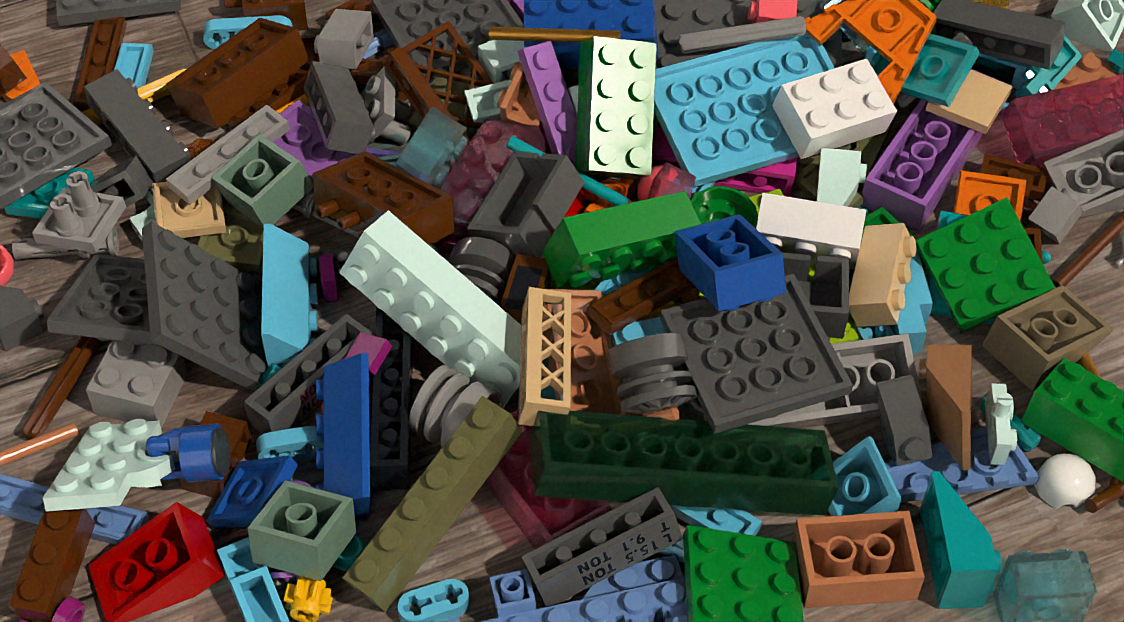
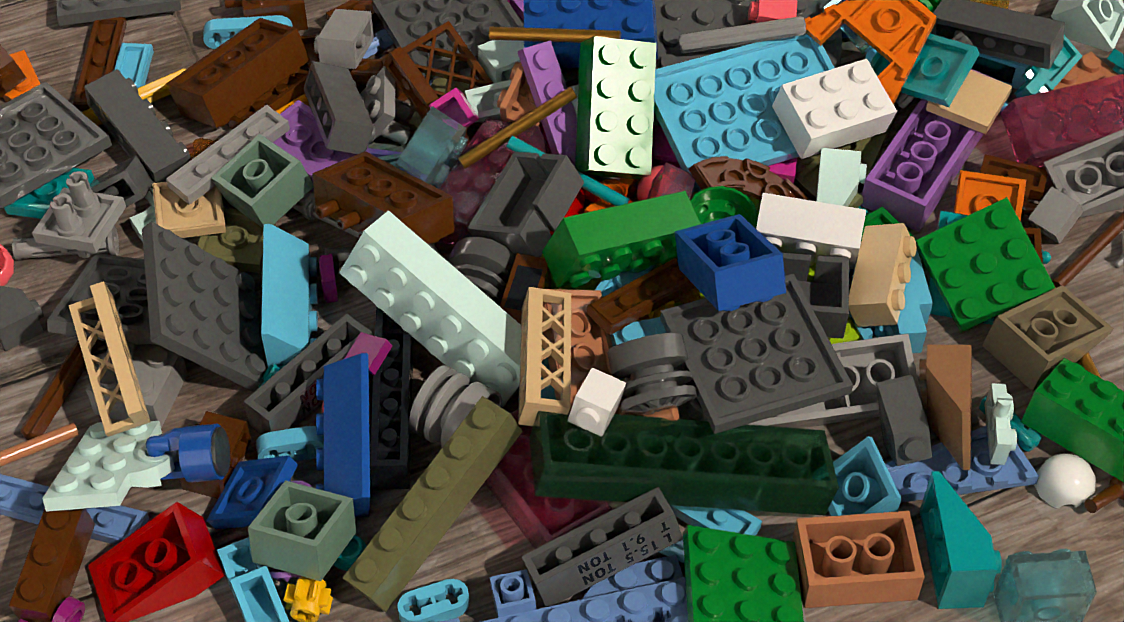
none -> tan fence [68,281,151,437]
none -> dark pink panel [429,88,479,137]
none -> pearl gold bar [458,87,577,169]
none -> white brick [568,368,626,437]
none -> reddish brown tile [688,156,808,201]

